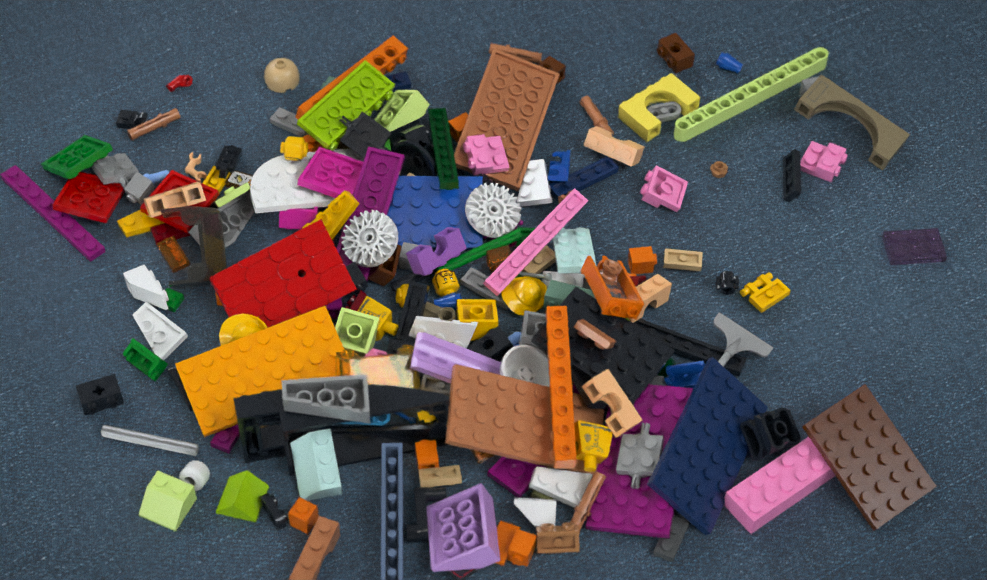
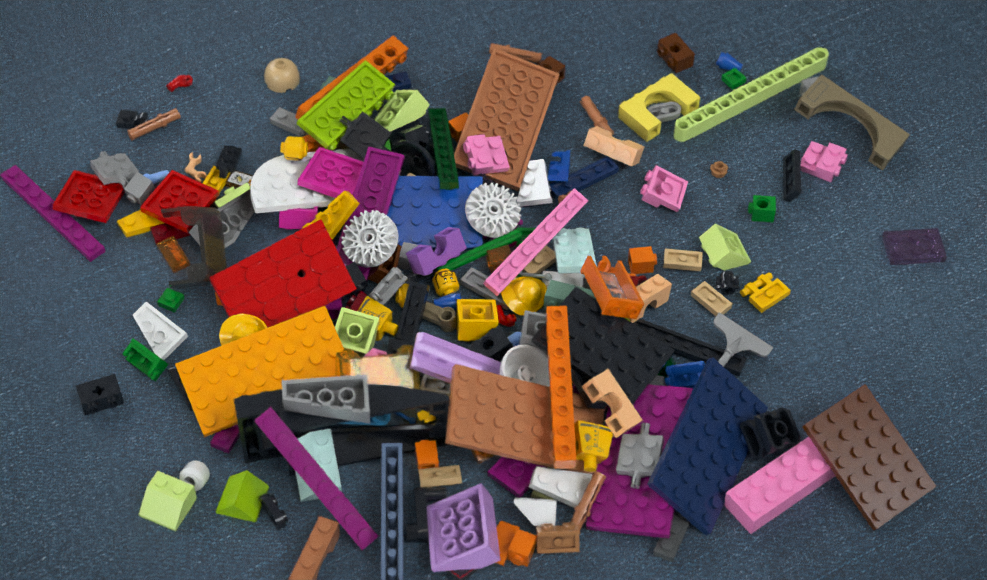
green plate [41,135,113,179] -> none
light grey axle [101,425,199,456] -> none
white slope [123,265,169,310] -> none
light nougat arch [143,182,206,218] -> none
orange brick [288,497,319,534] -> none
white wing [408,316,478,349] -> none
nougat plate [574,319,616,350] -> none
nougat wheel [599,259,622,284] -> none
none -> magenta plate [254,407,379,550]
none -> light grey hinge [368,267,408,305]
none -> red arm [496,305,517,327]
none -> tan plate [691,281,732,316]
none -> yellowish green slope [699,224,751,270]
none -> green plate [721,68,747,90]
none -> green brick [748,195,776,222]

